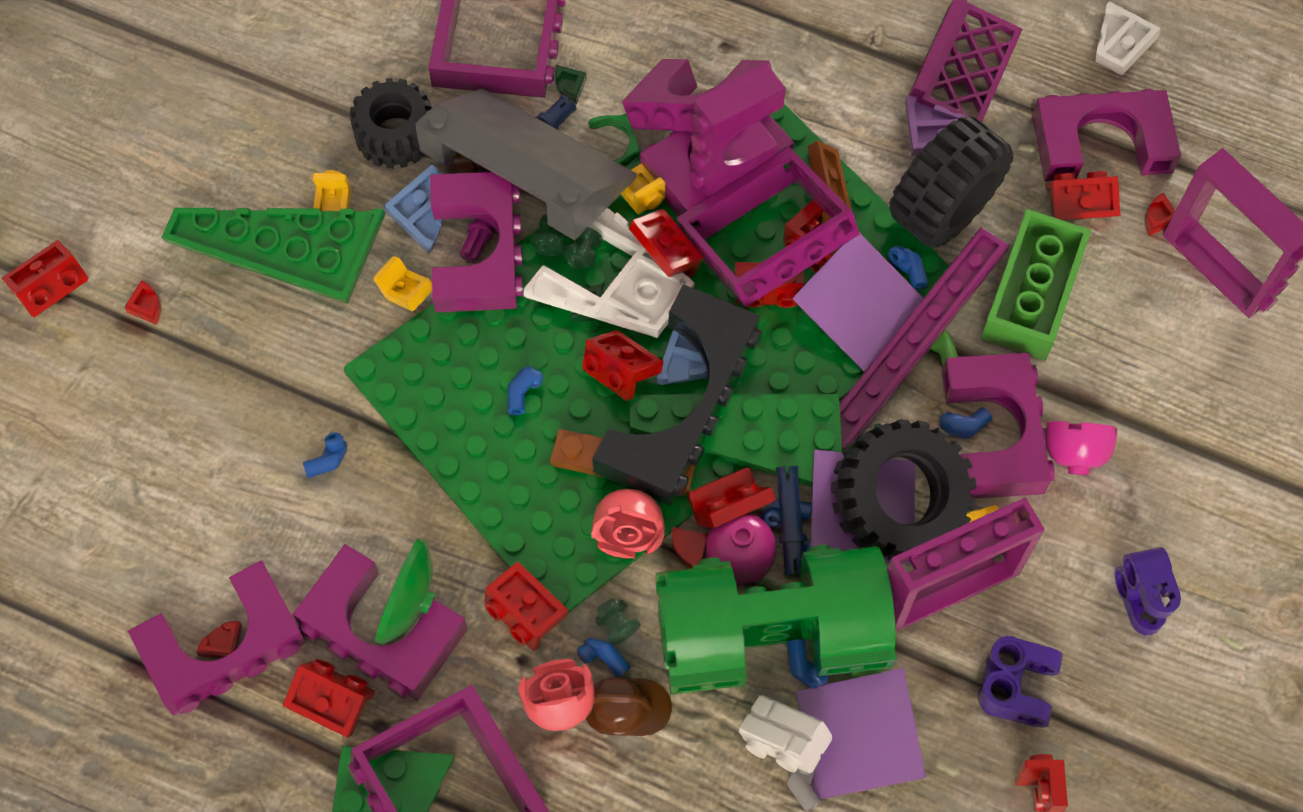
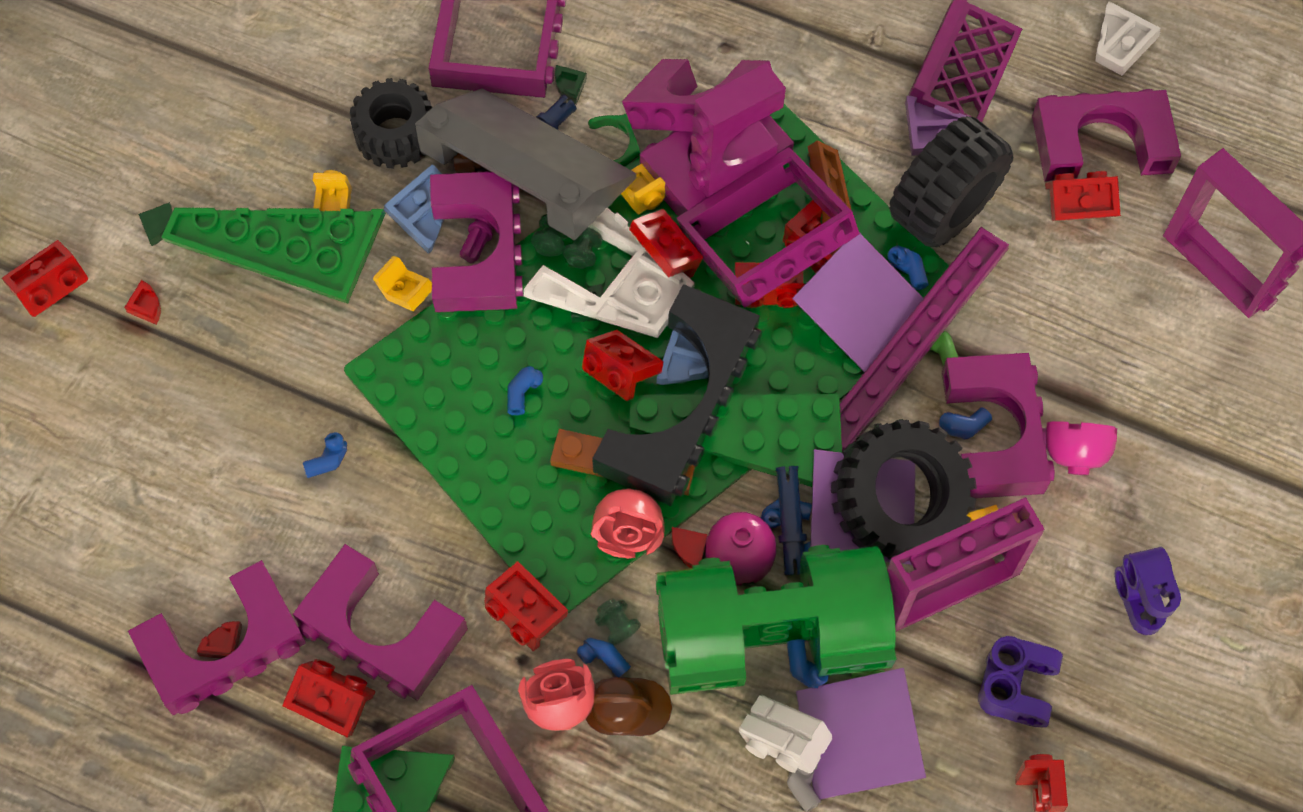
green dish [375,538,436,645] -> none
red bracket [687,467,776,528] -> none
bright green brick [980,208,1091,361] -> none
red tile [1144,193,1175,236] -> none
none -> dark green tile [138,202,173,246]

